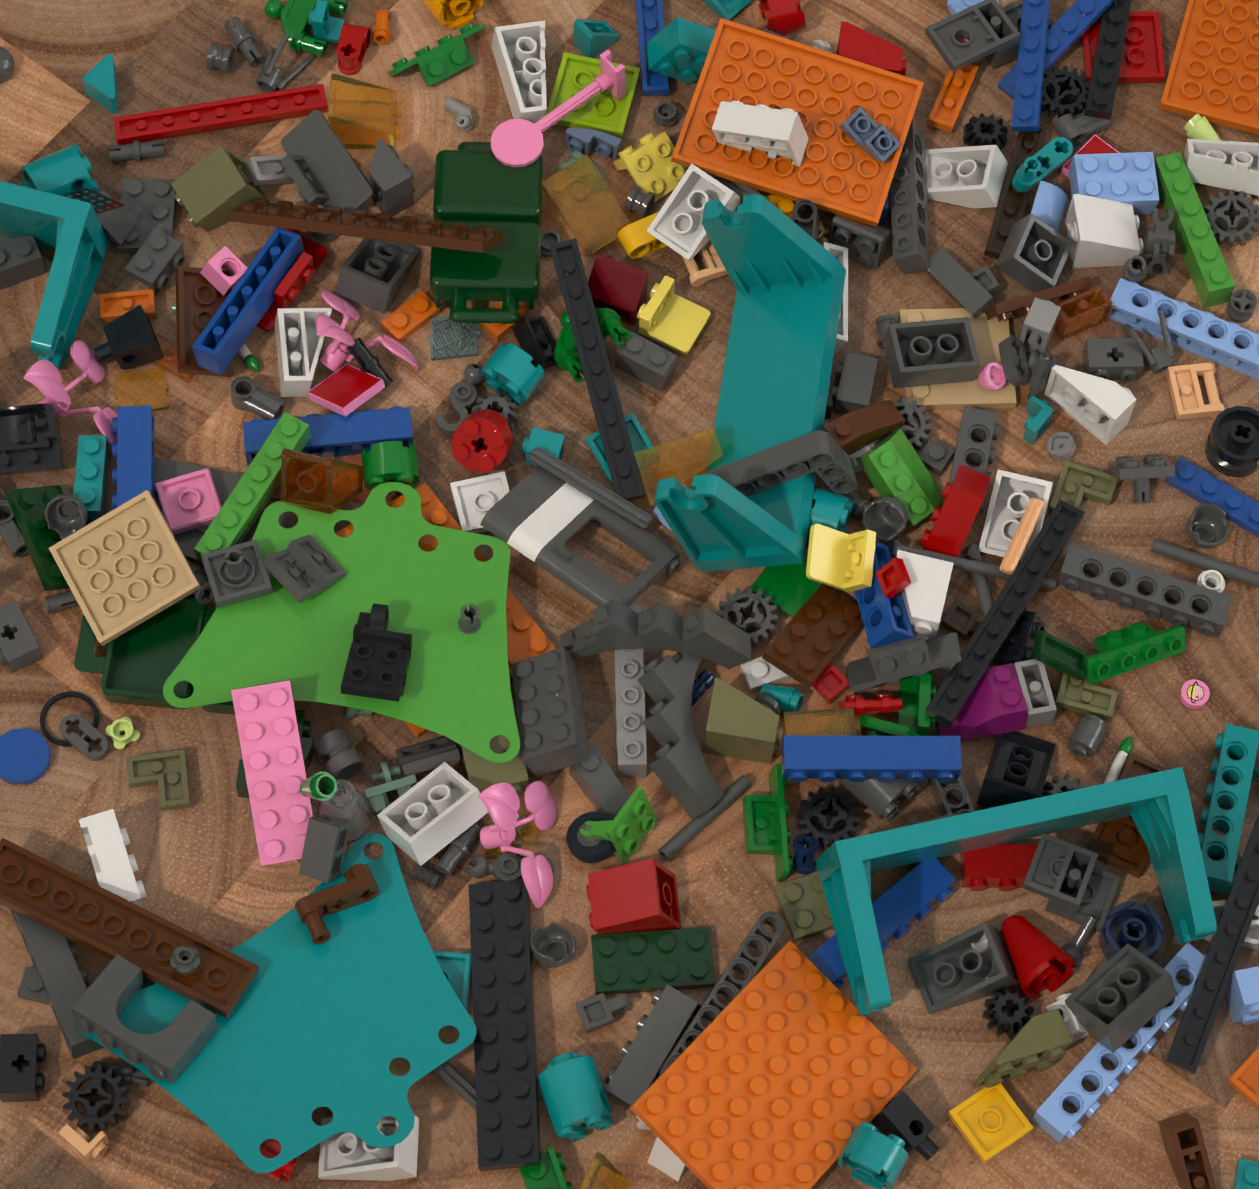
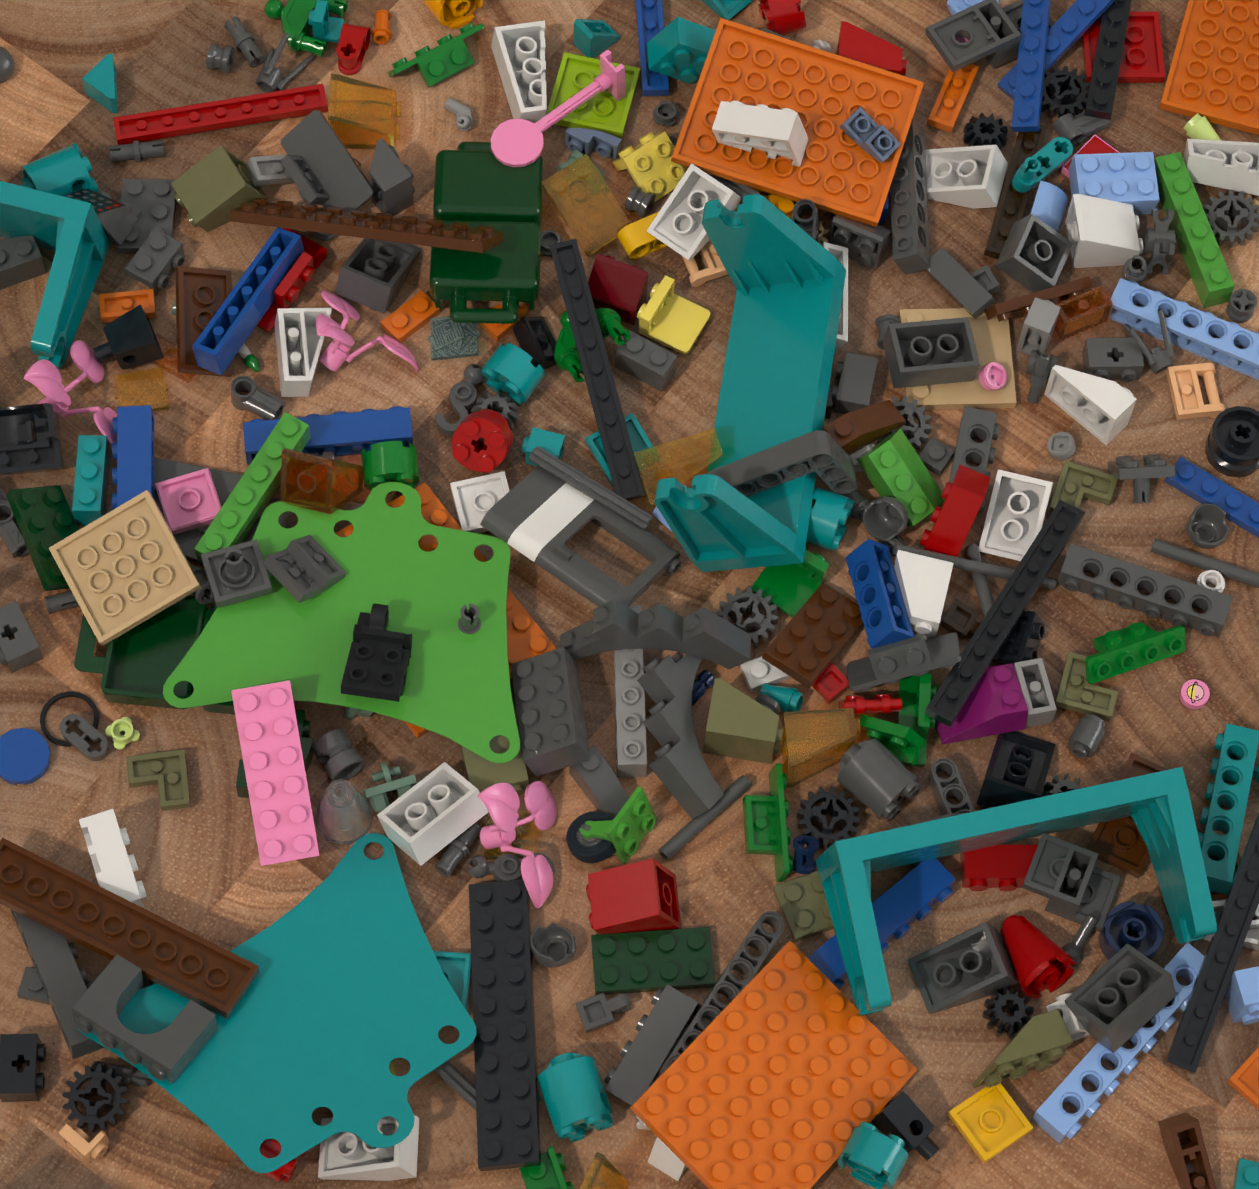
dark grey hair [44,493,88,539] -> none
dark grey plate [170,946,200,975] -> none
bright pink brick [200,246,248,296] -> none
reddish brown beam [295,863,380,945] -> none
dark grey hinge [299,814,351,883] -> none
green cone [300,771,337,801] -> none
red tile [307,364,385,417] -> none
black pin [346,337,394,391] -> none
dark grey plate [395,736,461,775] -> none
dark grey piece [411,863,442,890] -> none
blue brick [781,735,962,783] -> none
light yellow bracket [806,524,876,592] -> none
red plate [876,557,912,598] -> none
dark grey beam [998,335,1030,386] -> none
light nougat axle [1000,497,1044,575] -> none
teal bracket [1023,395,1055,445] -> none
dark green tile [1032,630,1088,681] -> none
white piece [1104,736,1133,783] -> none

